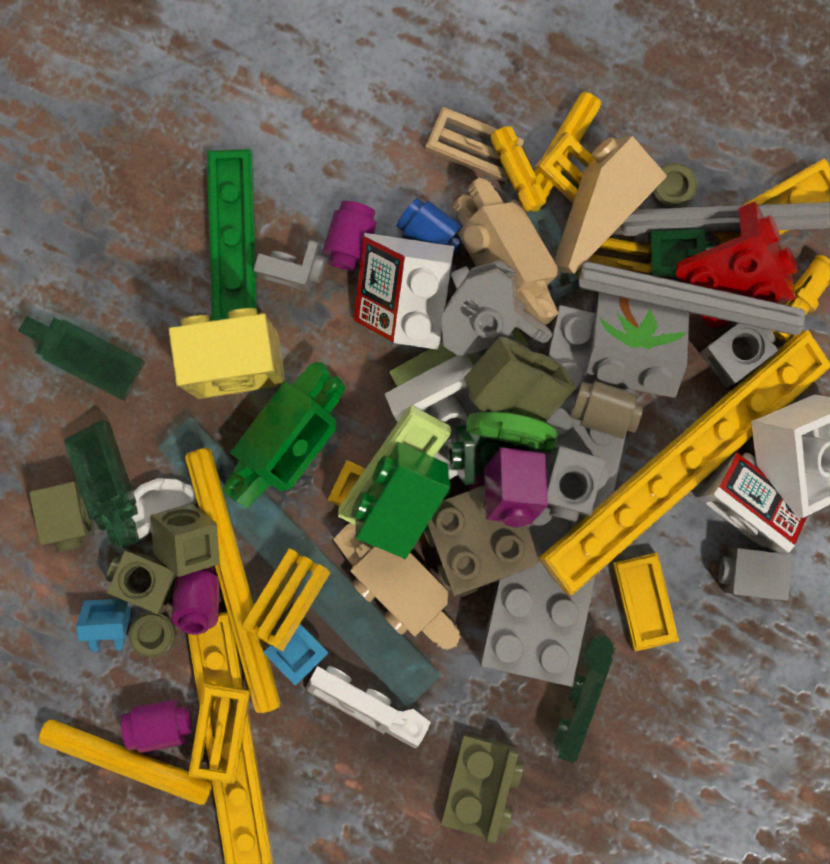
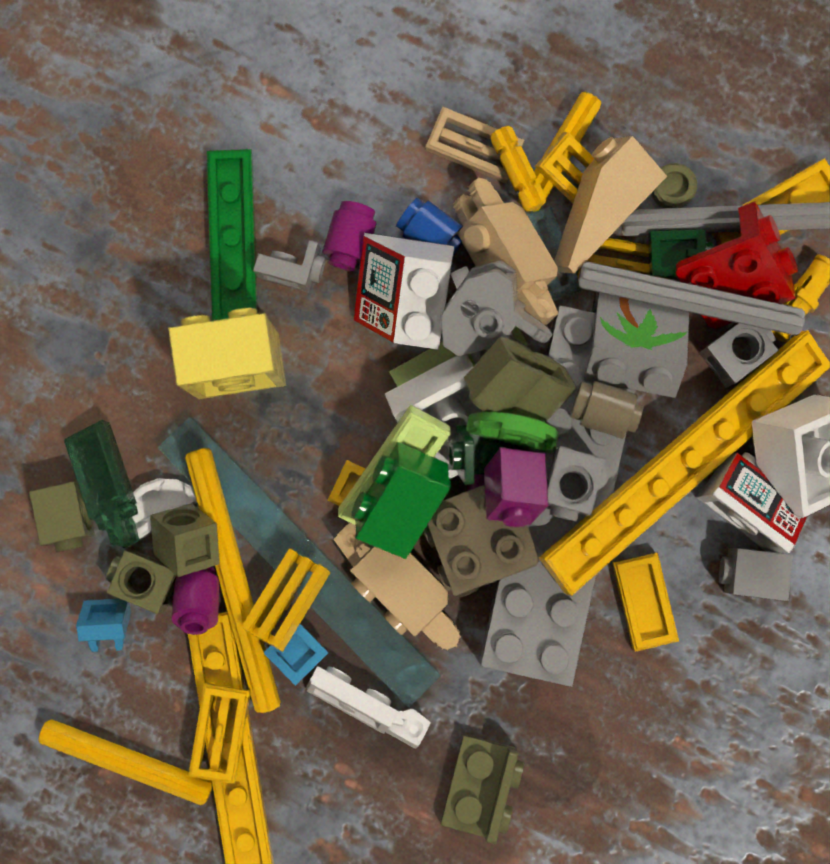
clear green hinge [18,315,145,401] -> none
magenta brick [121,699,192,753] -> none
olive tile [129,612,176,658] -> none
green hinge [222,362,346,509] -> none
clear green hinge [553,635,616,763] -> none

